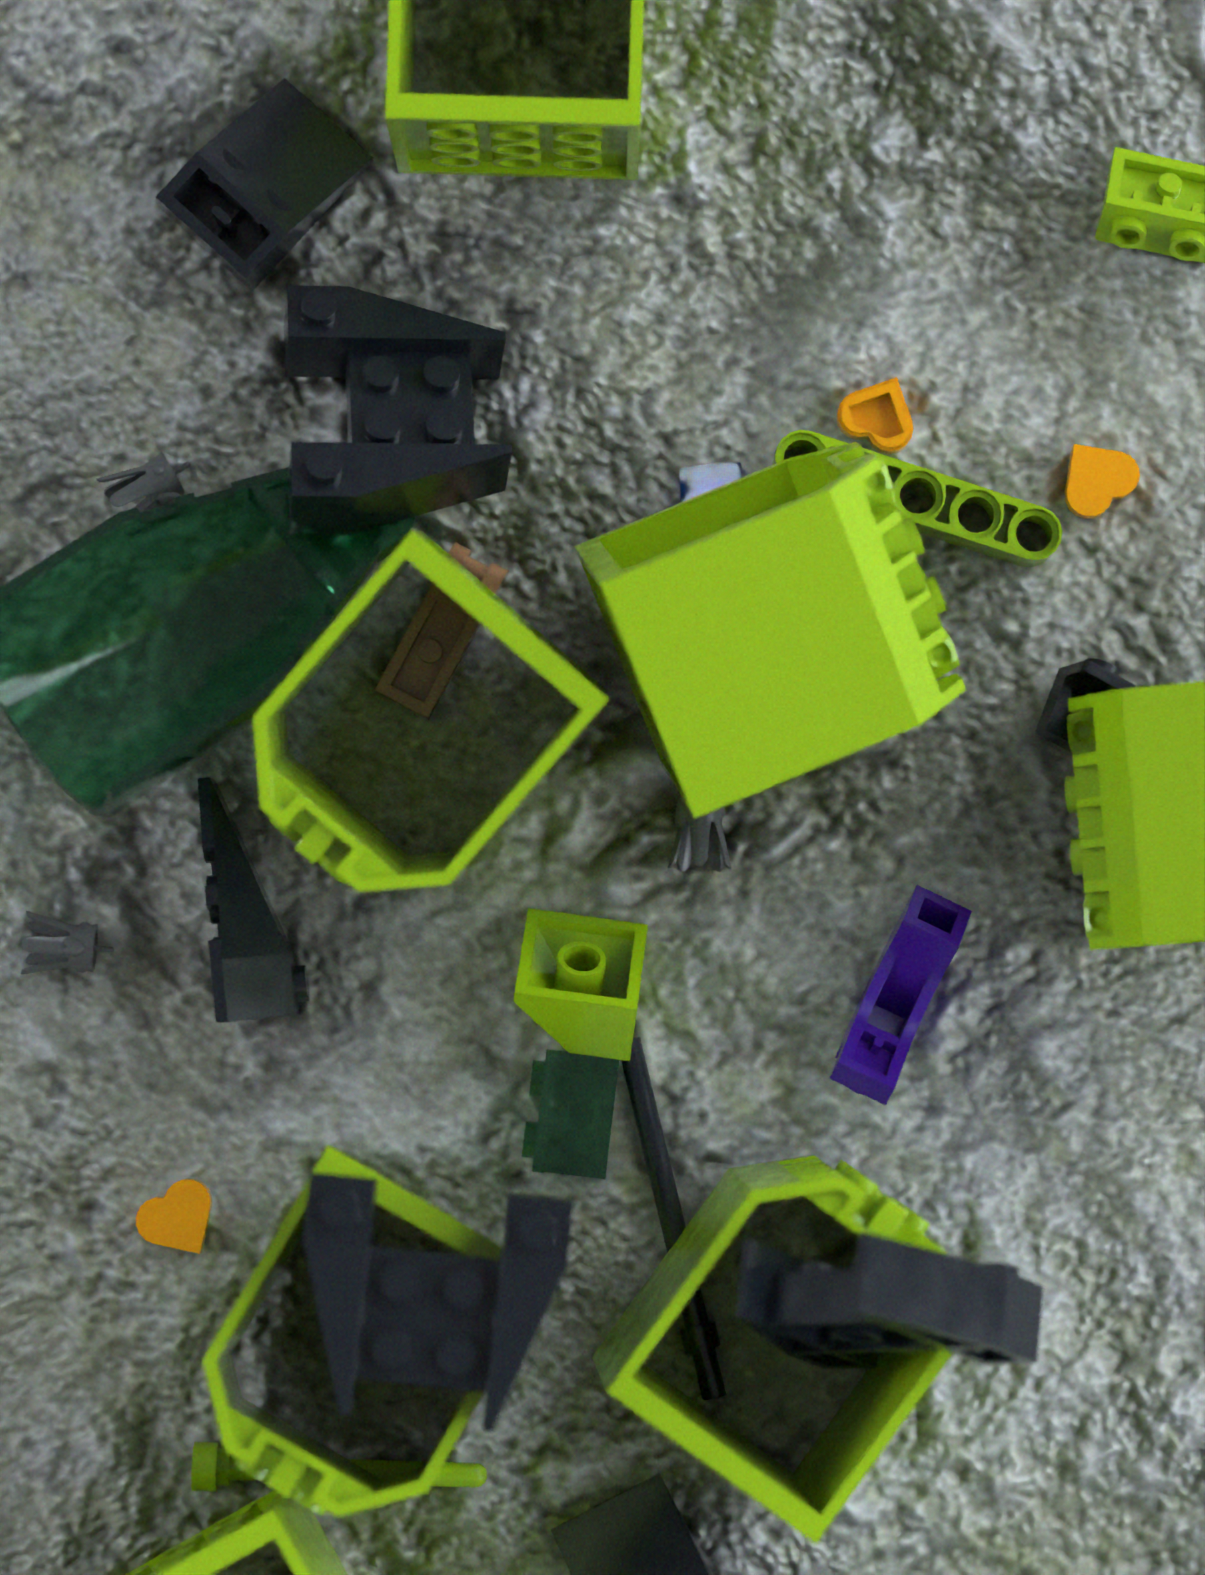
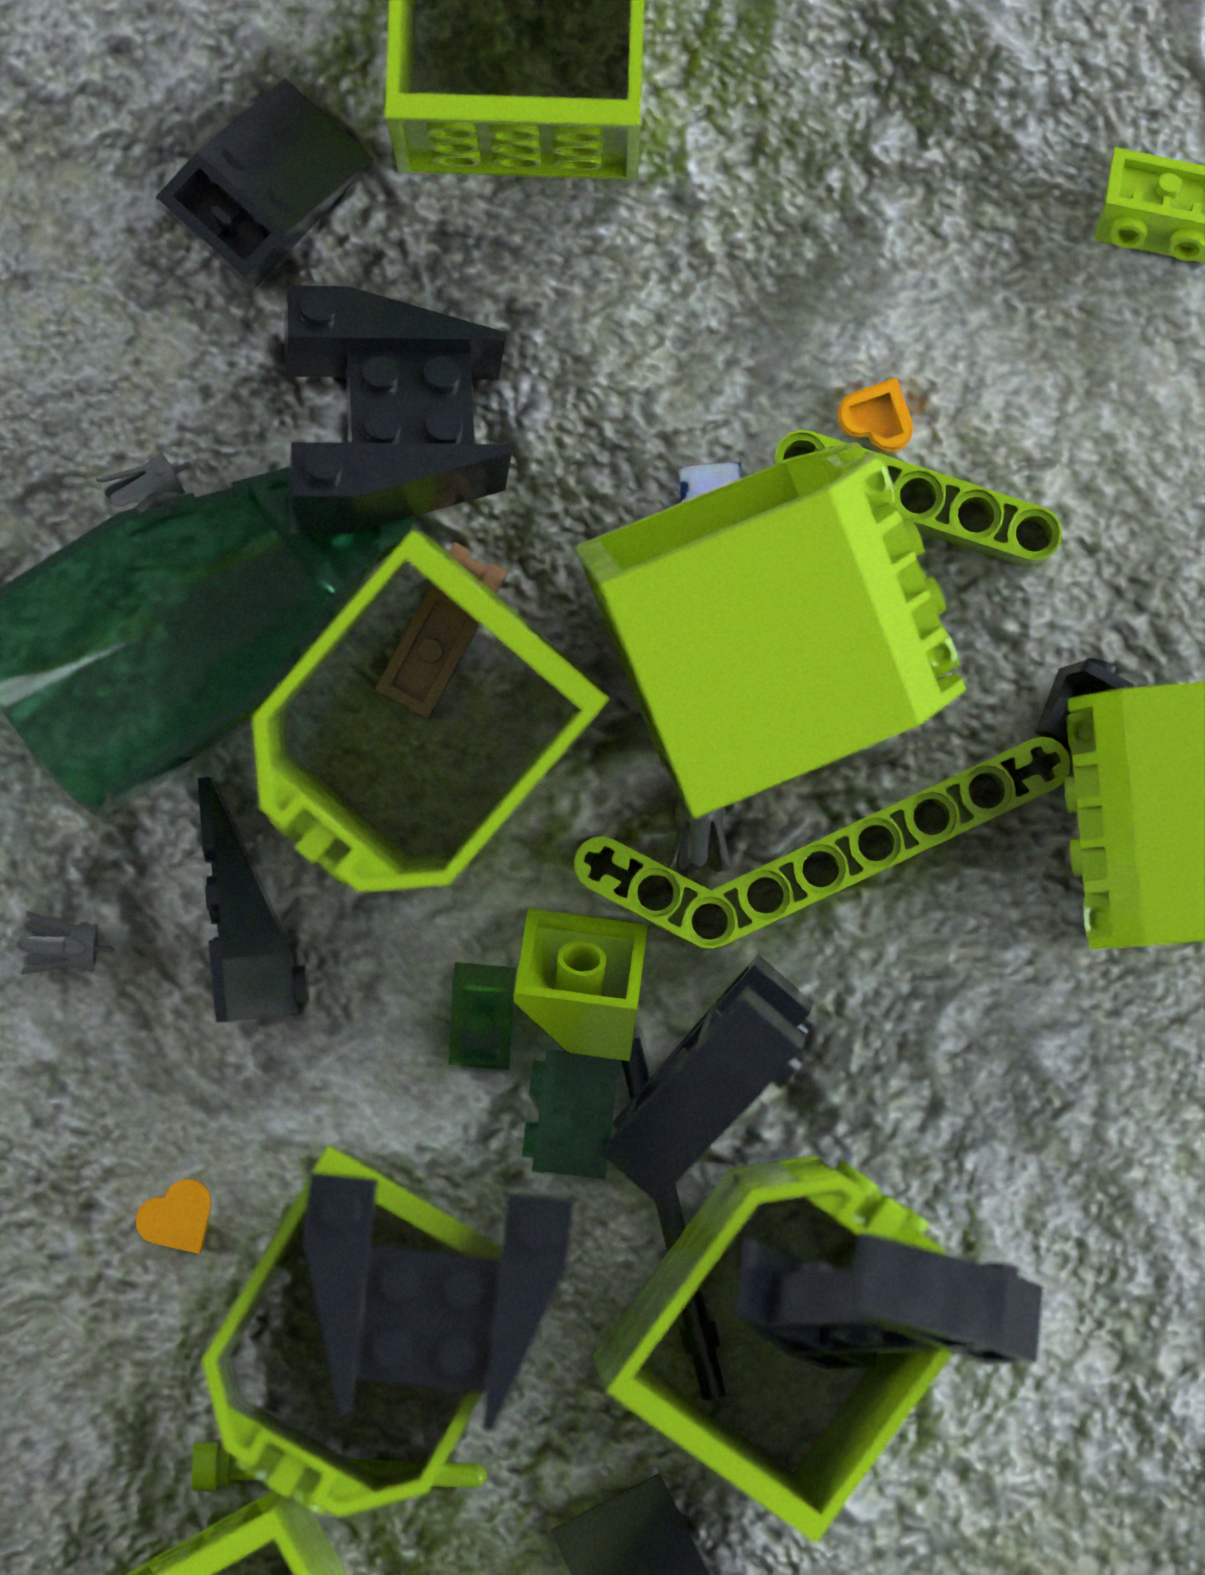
dark purple arch [829,885,972,1105] -> none
light orange tile [1065,444,1140,519] -> none
none -> clear green slope [448,962,517,1070]
none -> lime beam [574,737,1070,950]
none -> black wedge [599,954,813,1203]

